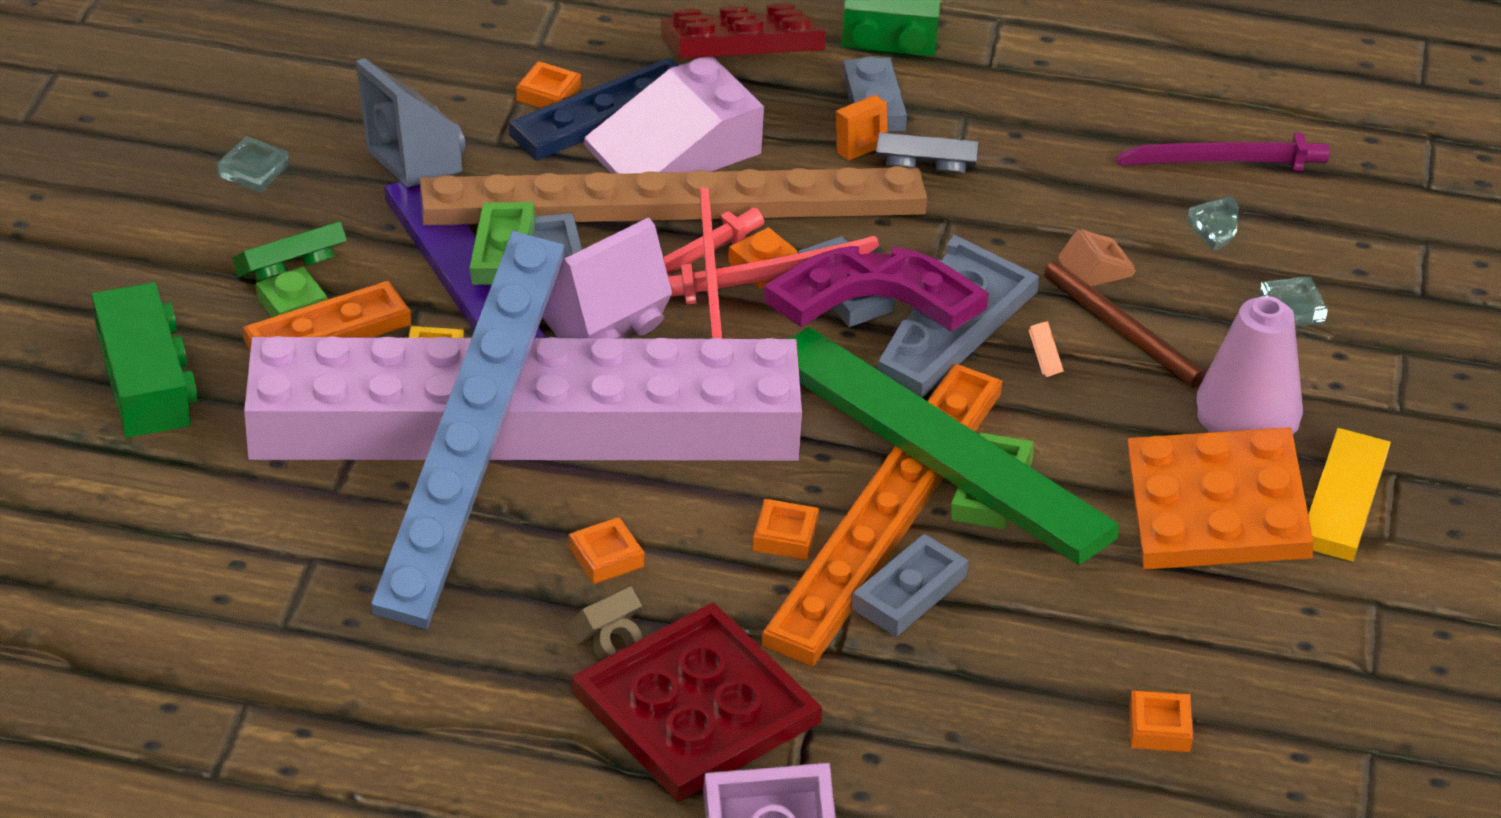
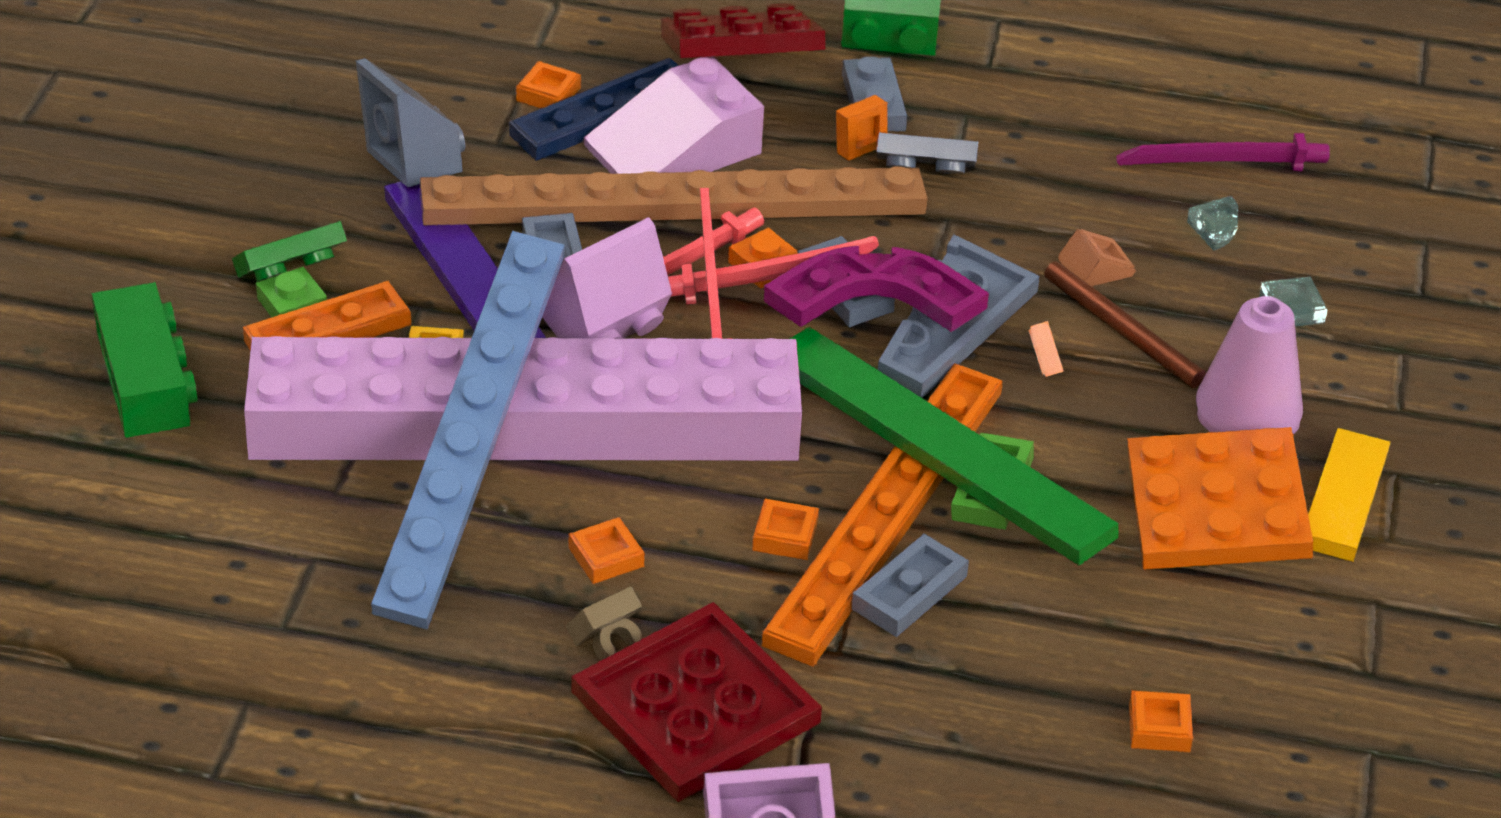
clear light blue tile [218,136,289,192] -> none
bright green plate [470,202,536,285] -> none

